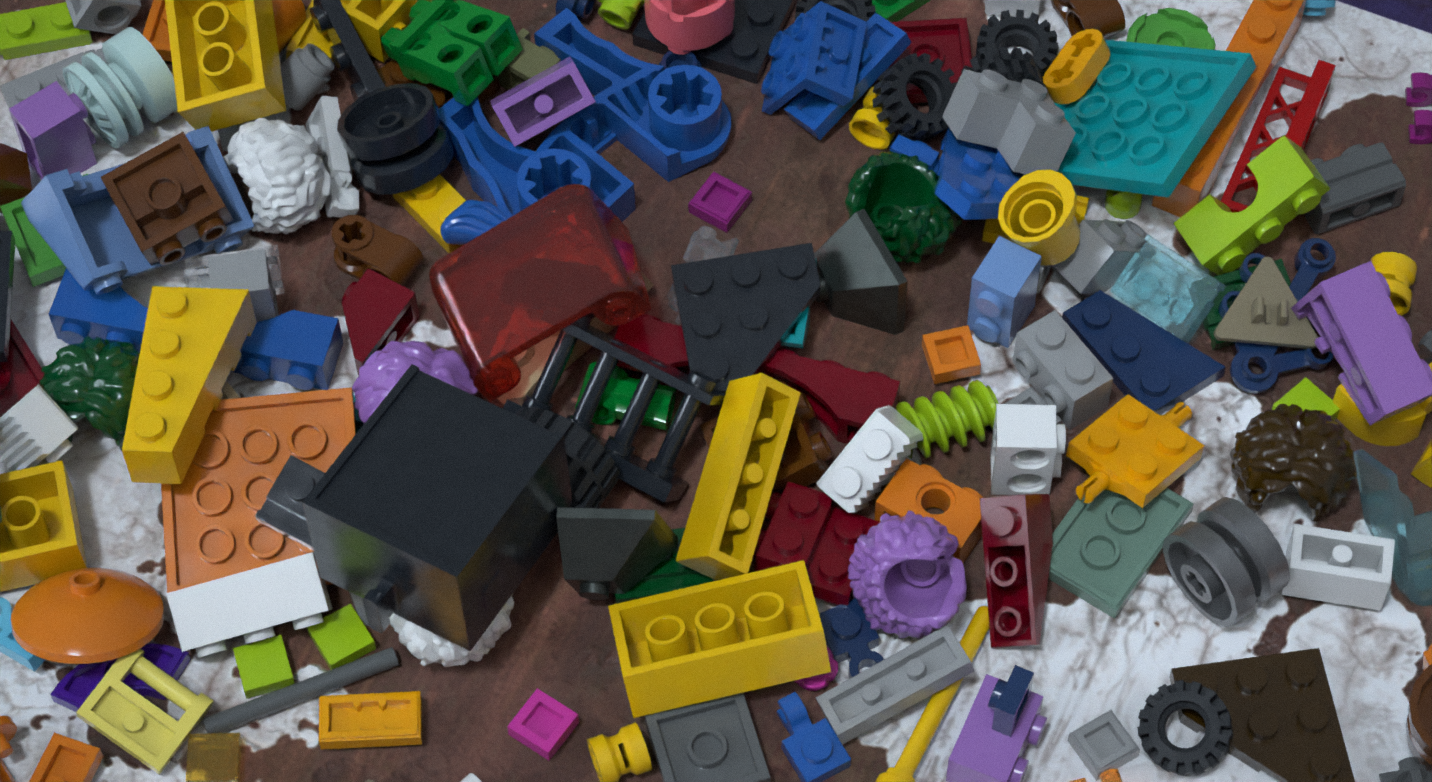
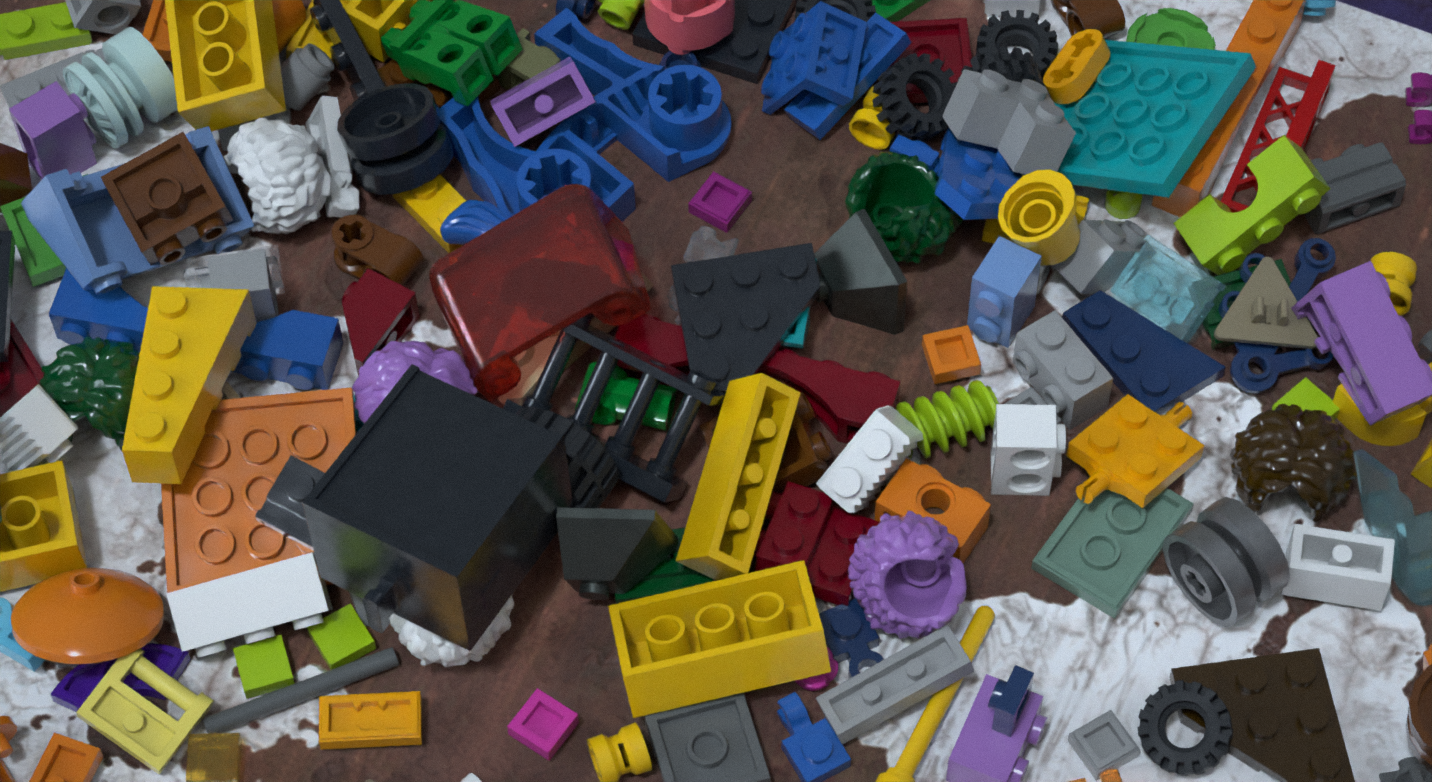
dark red slope [980,494,1053,648] -> none

